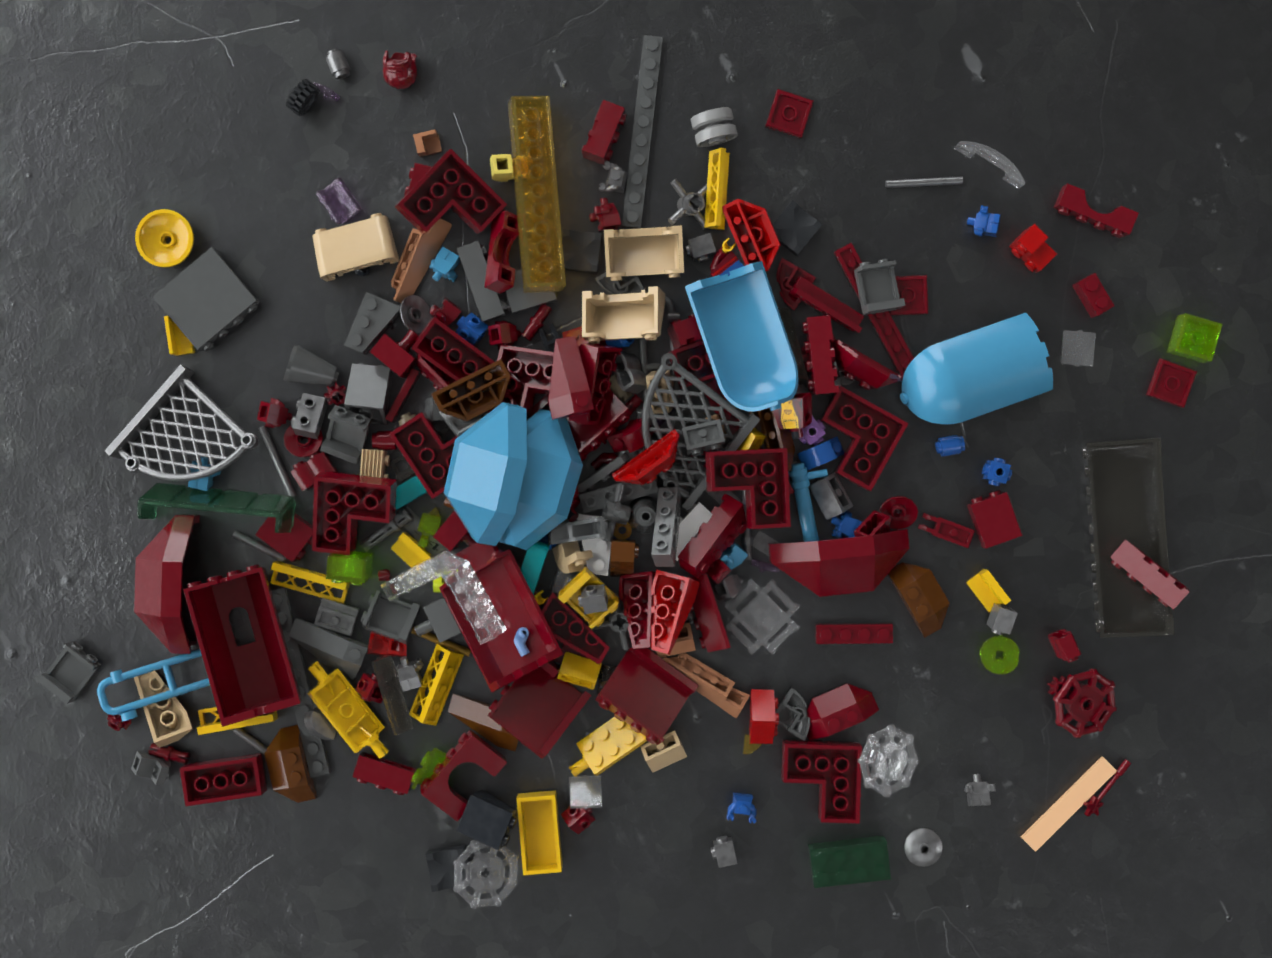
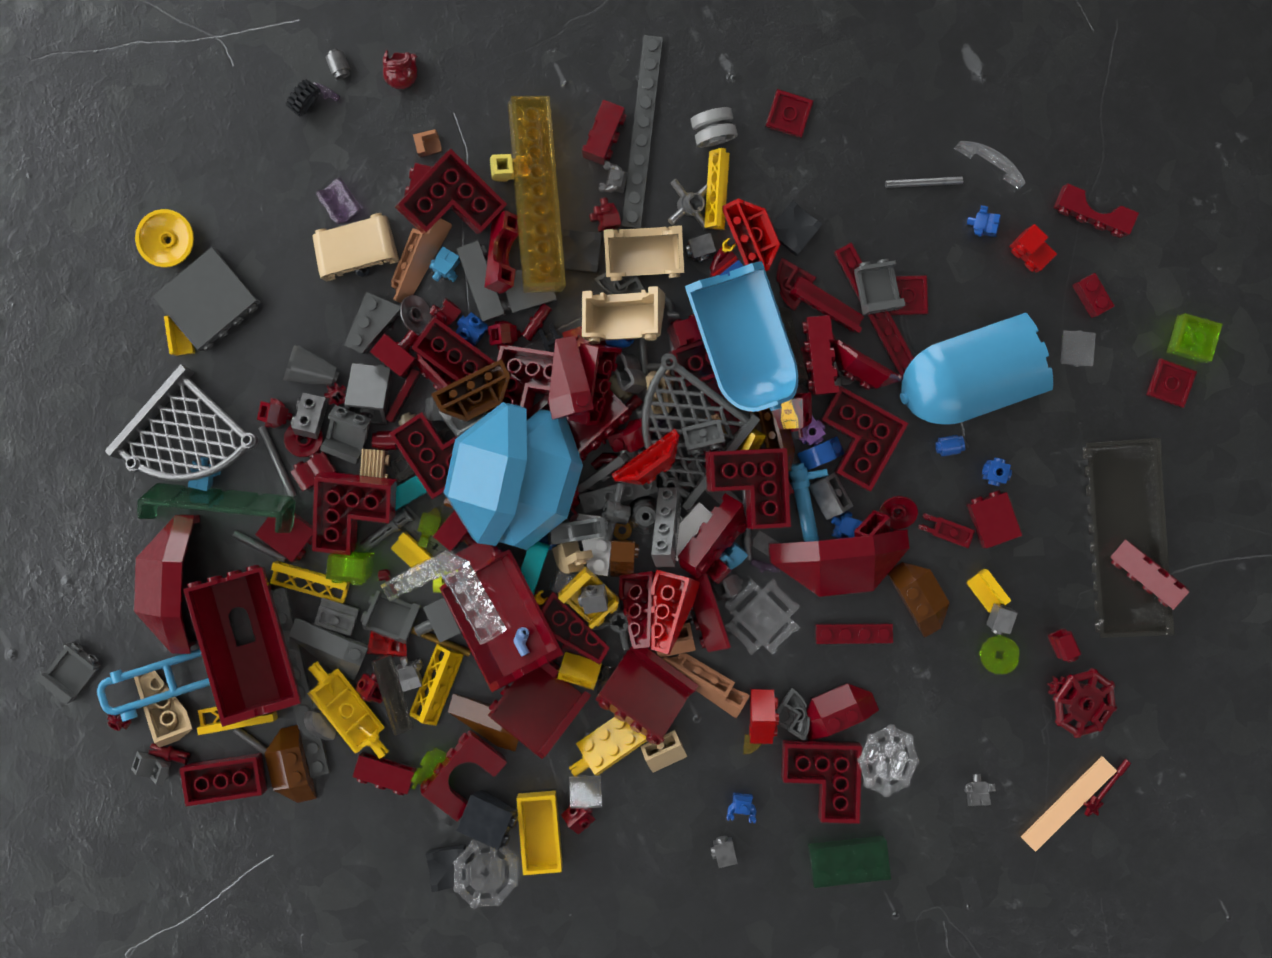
flat silver dish [904,828,942,867] -> none

